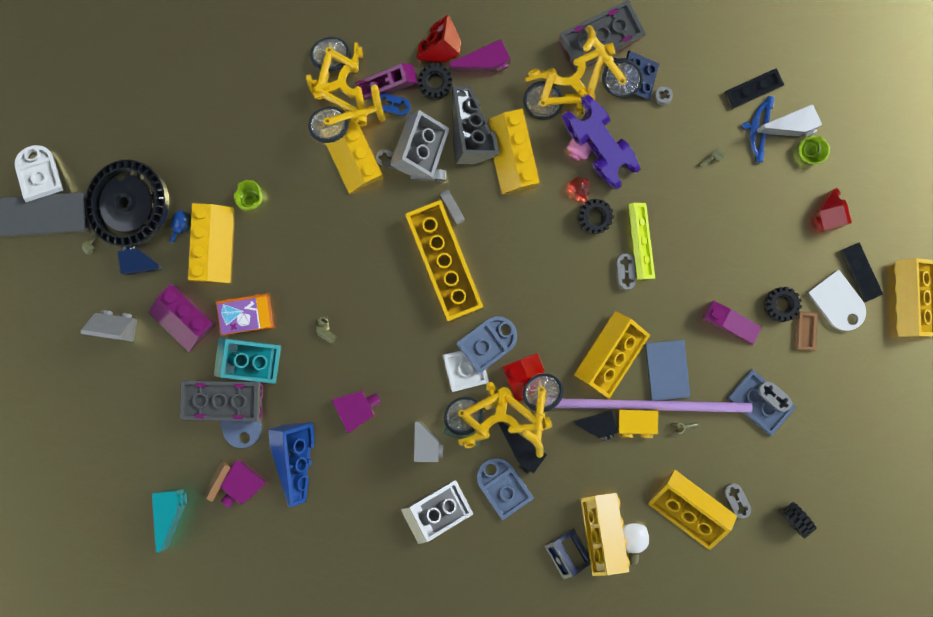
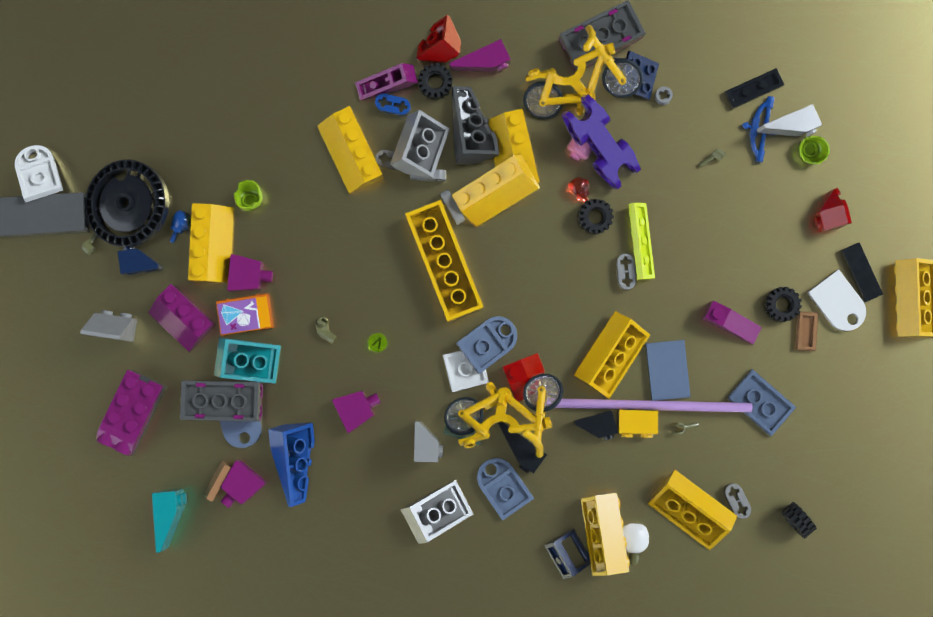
yellow piece [306,37,386,143] -> none
light grey beam [758,382,792,412] -> none
none -> magenta piece [96,369,167,456]
none -> magenta torso [227,254,273,292]
none -> clear neon green tile [368,333,388,352]
none -> yellow slope [452,155,540,226]

